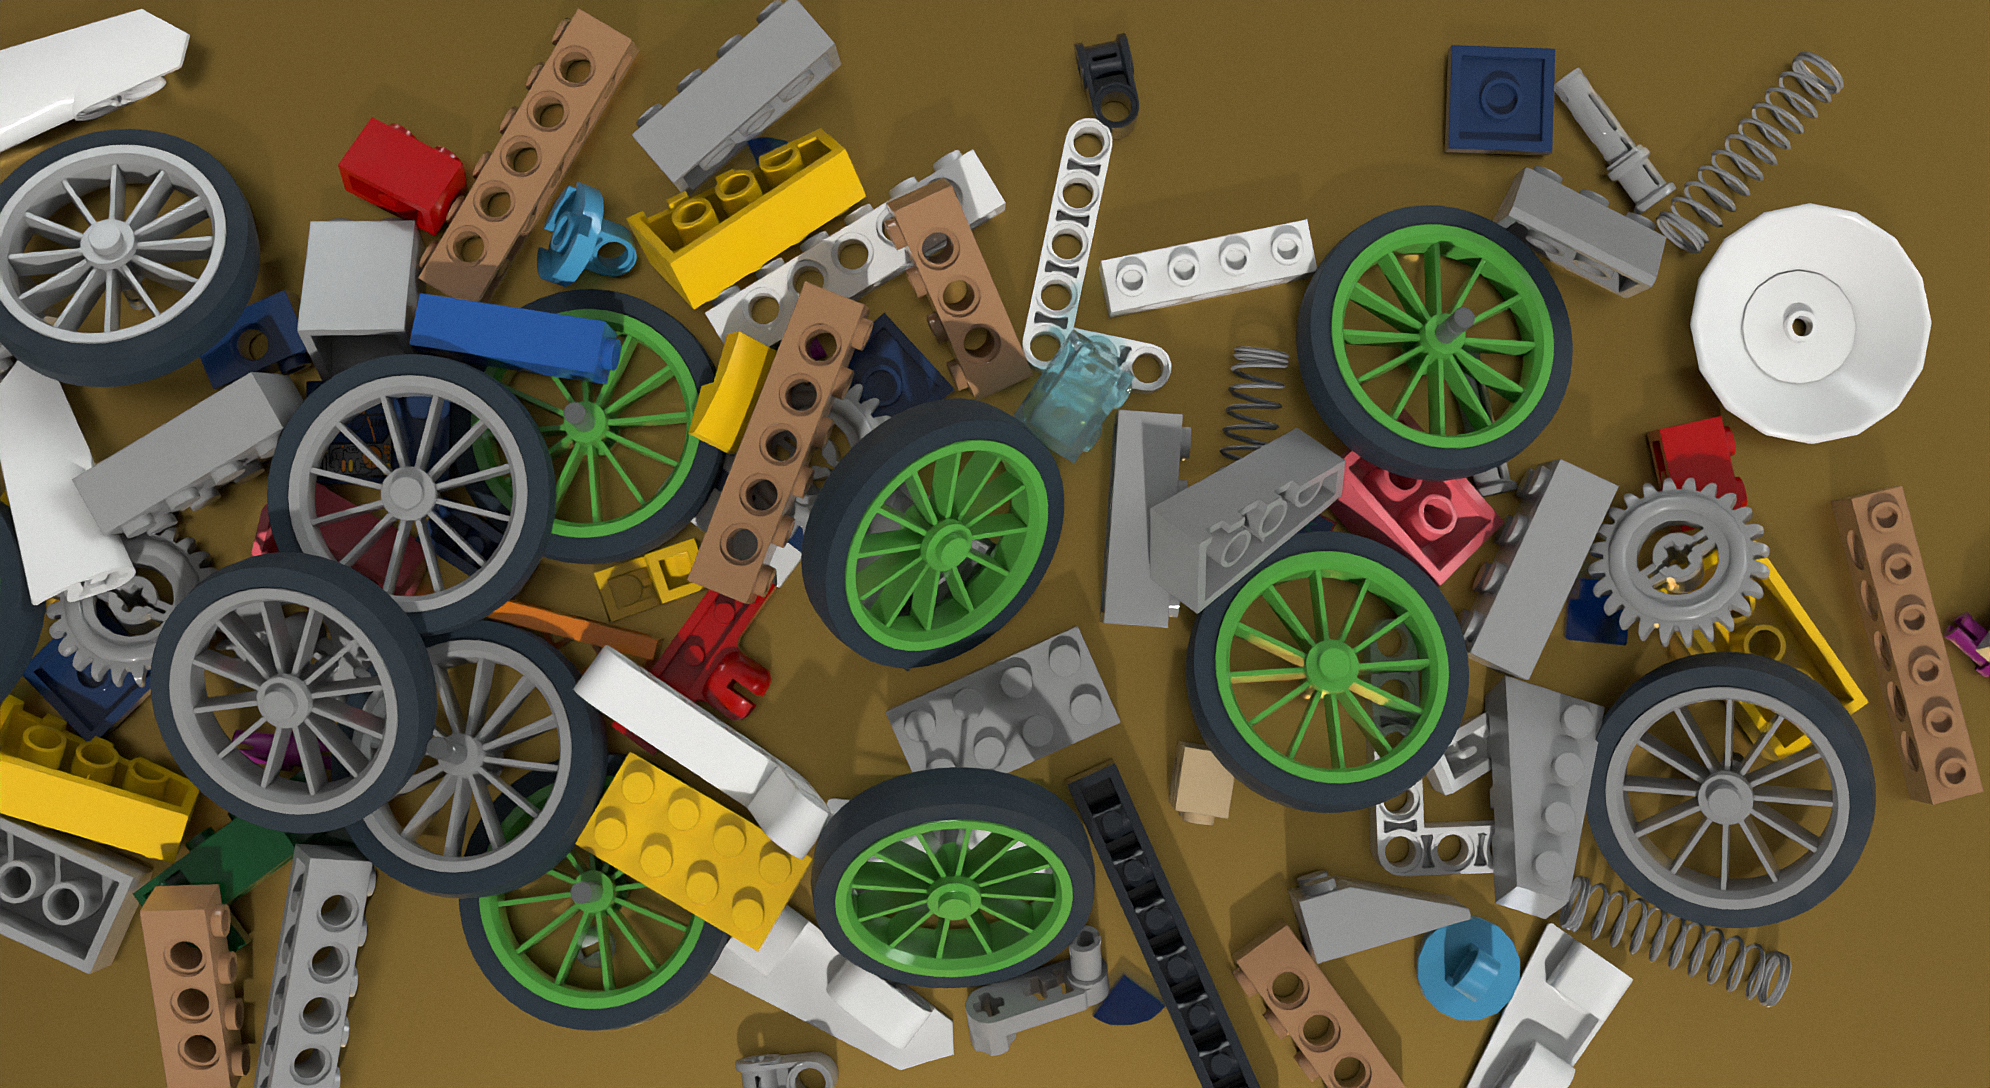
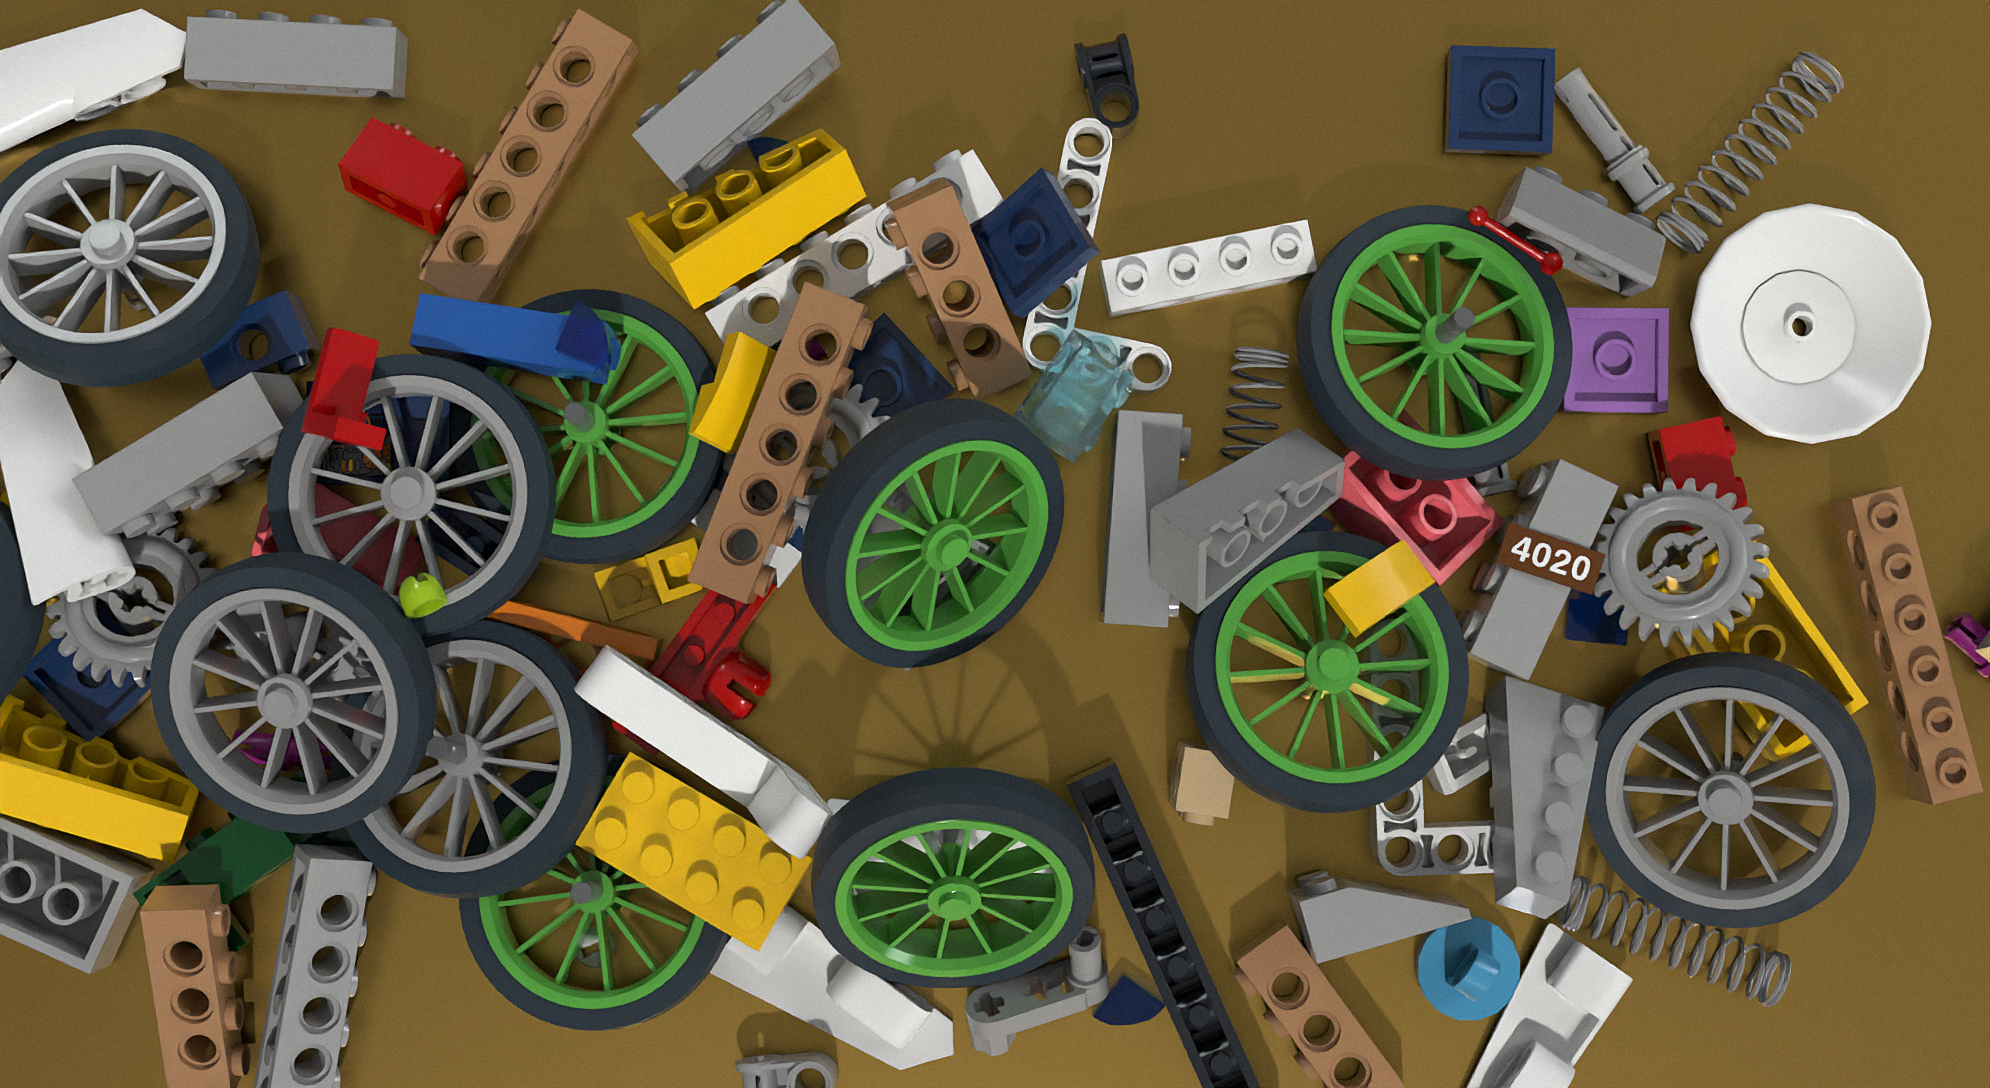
light grey slope [297,217,426,380] -> none
dark azure tile [537,182,637,287] -> none
light grey brick [886,625,1121,773] -> none
none -> light grey brick [184,10,408,99]
none -> red bracket [301,327,387,450]
none -> lime hinge [399,573,448,619]
none -> clear blue tile [555,300,612,372]
none -> dark blue plate [971,167,1100,318]
none -> yellow slope [1323,539,1436,638]
none -> red hinge [1467,205,1563,275]
none -> reddish brown sticker [1496,523,1606,595]
none -> medium lavender plate [1560,307,1669,414]

